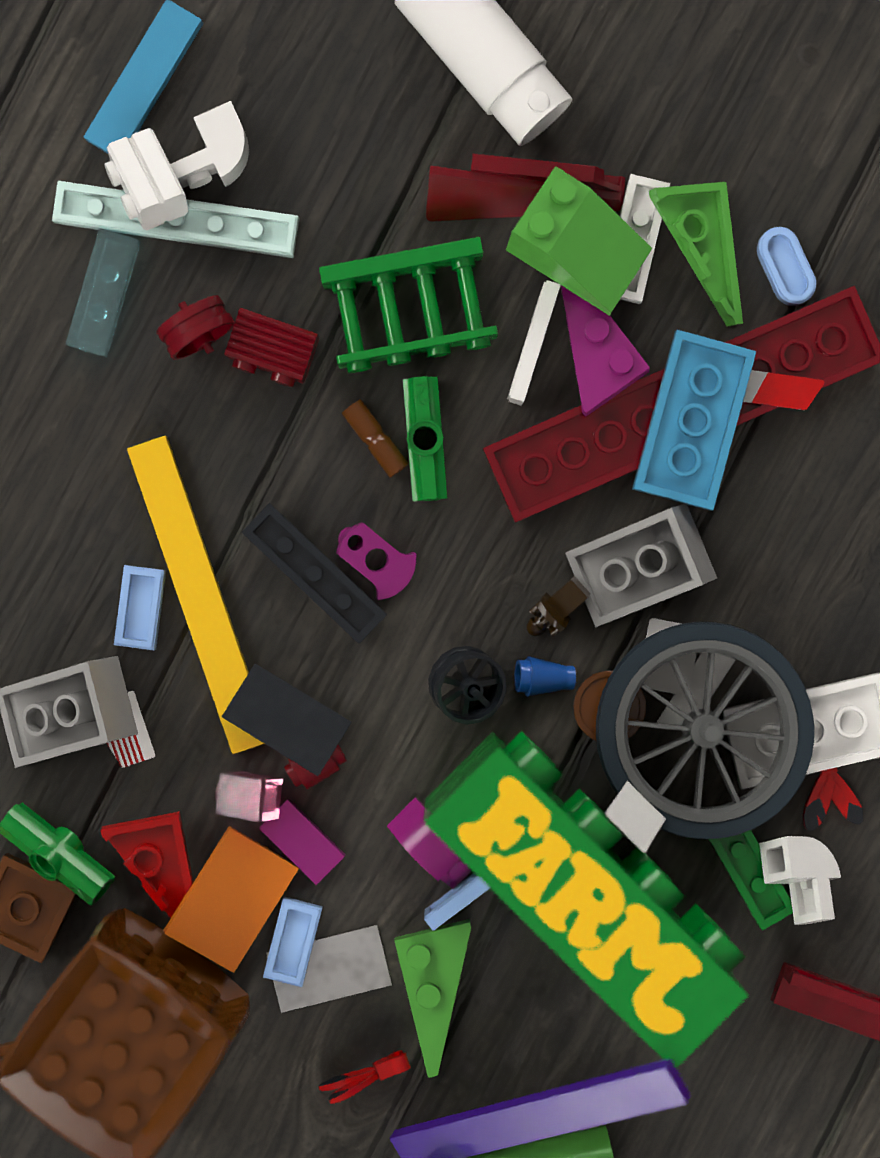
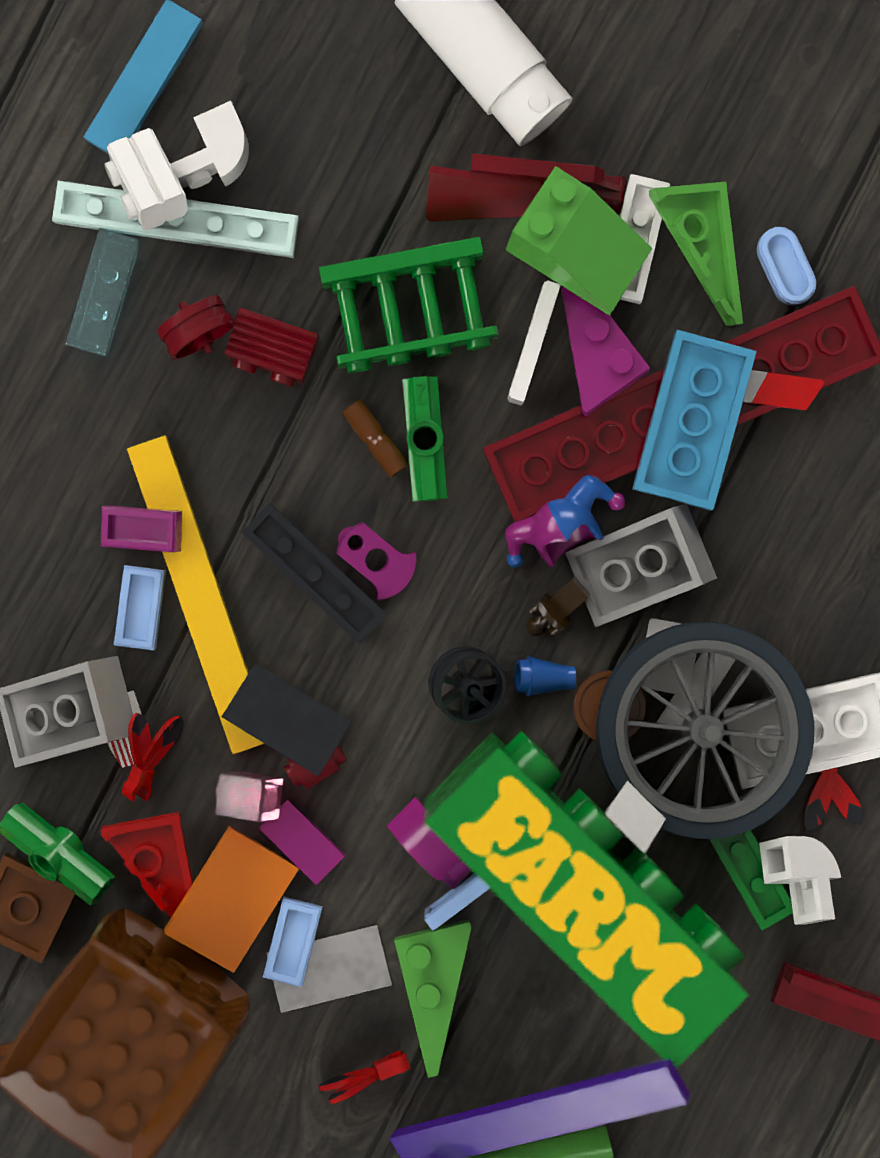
none -> magenta tile [101,505,182,553]
none -> red piece [122,713,183,802]
none -> piece [505,475,625,568]

